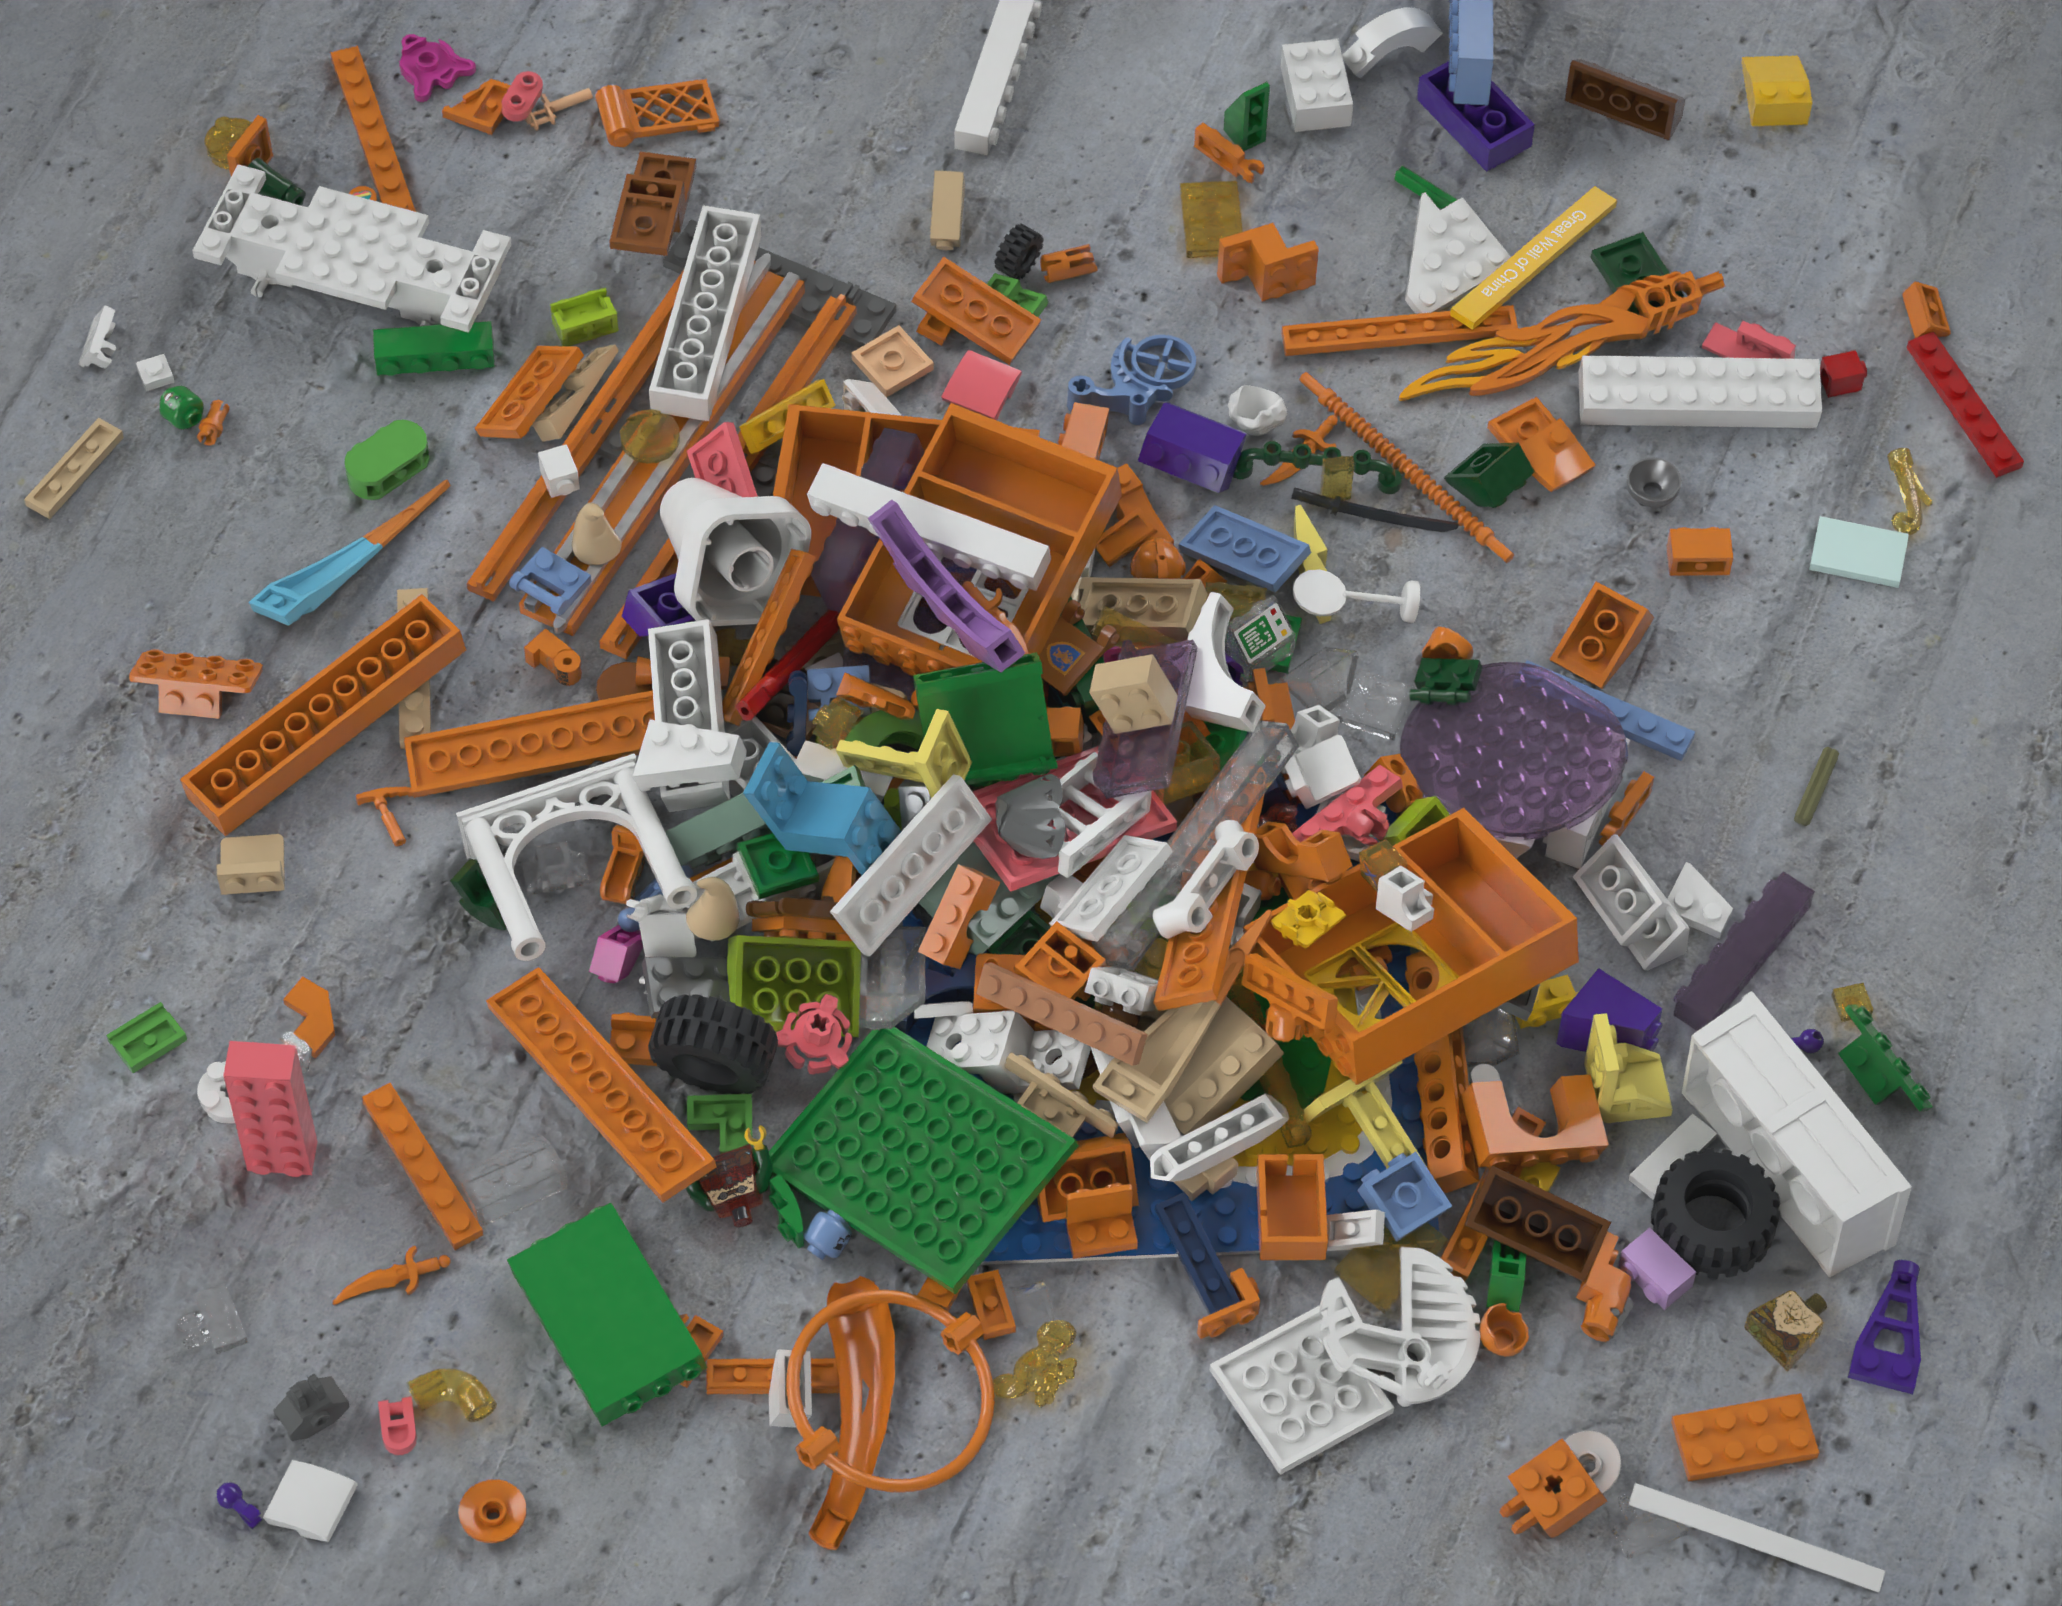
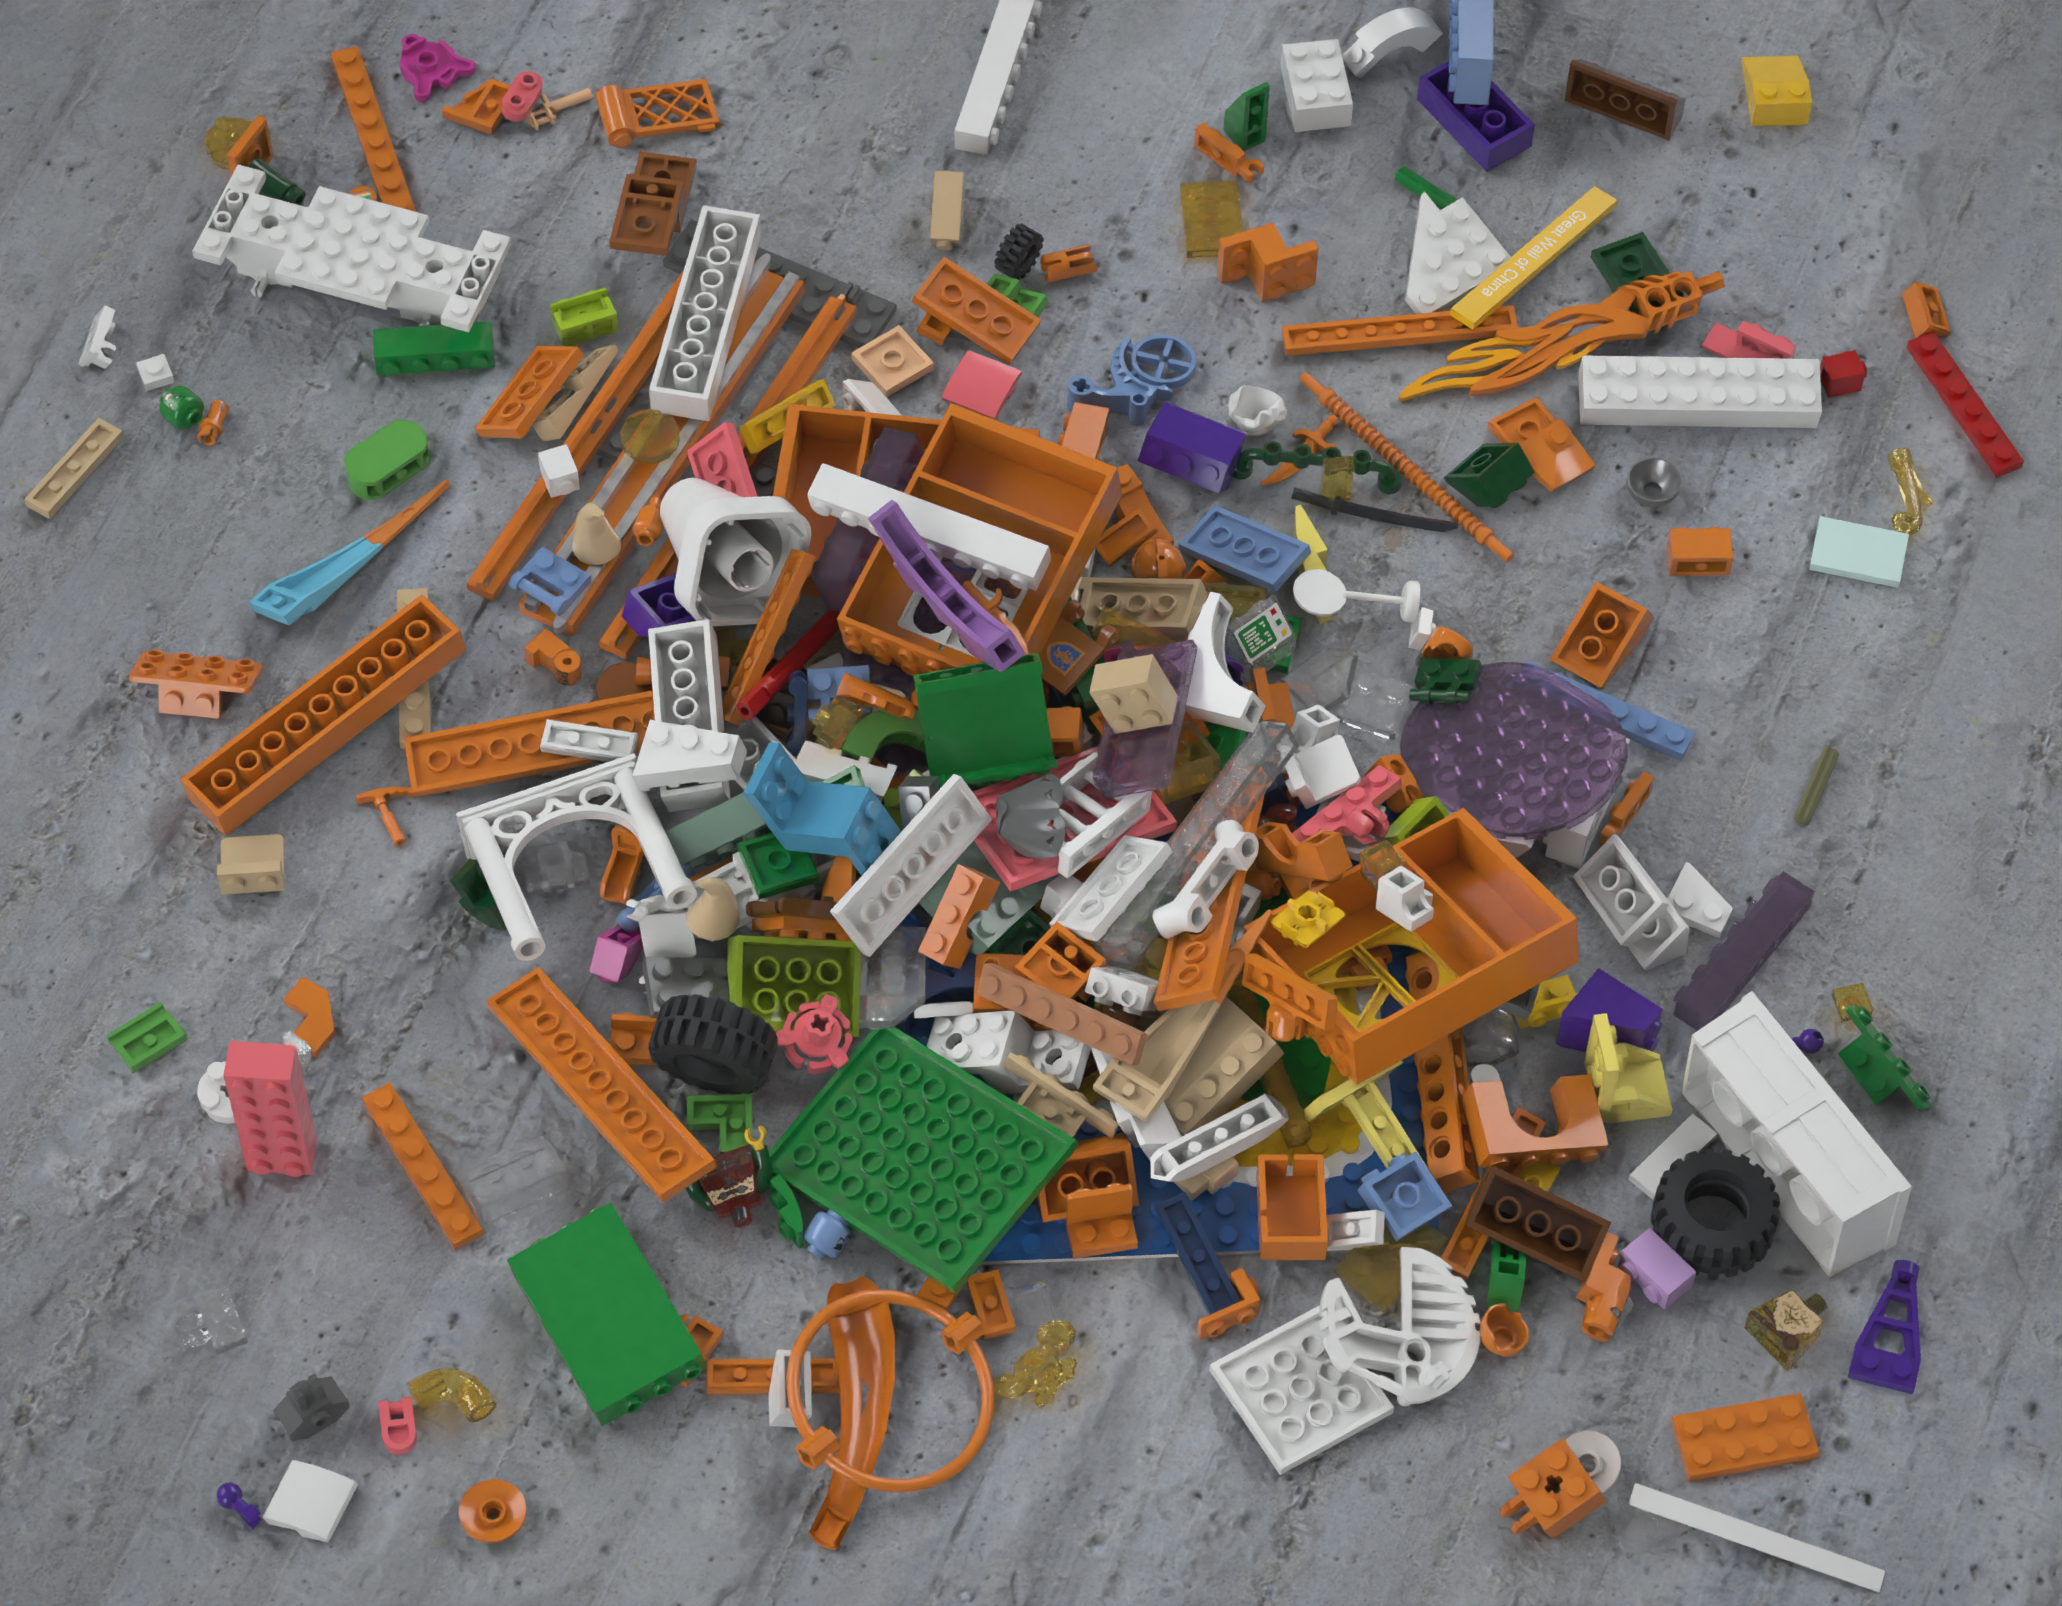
orange piece [333,1246,451,1305] -> none
light yellow piece [836,709,972,798] -> none
none -> white tile [540,719,639,762]
none -> orange plant [633,497,664,546]
none -> white plate [1408,607,1436,651]

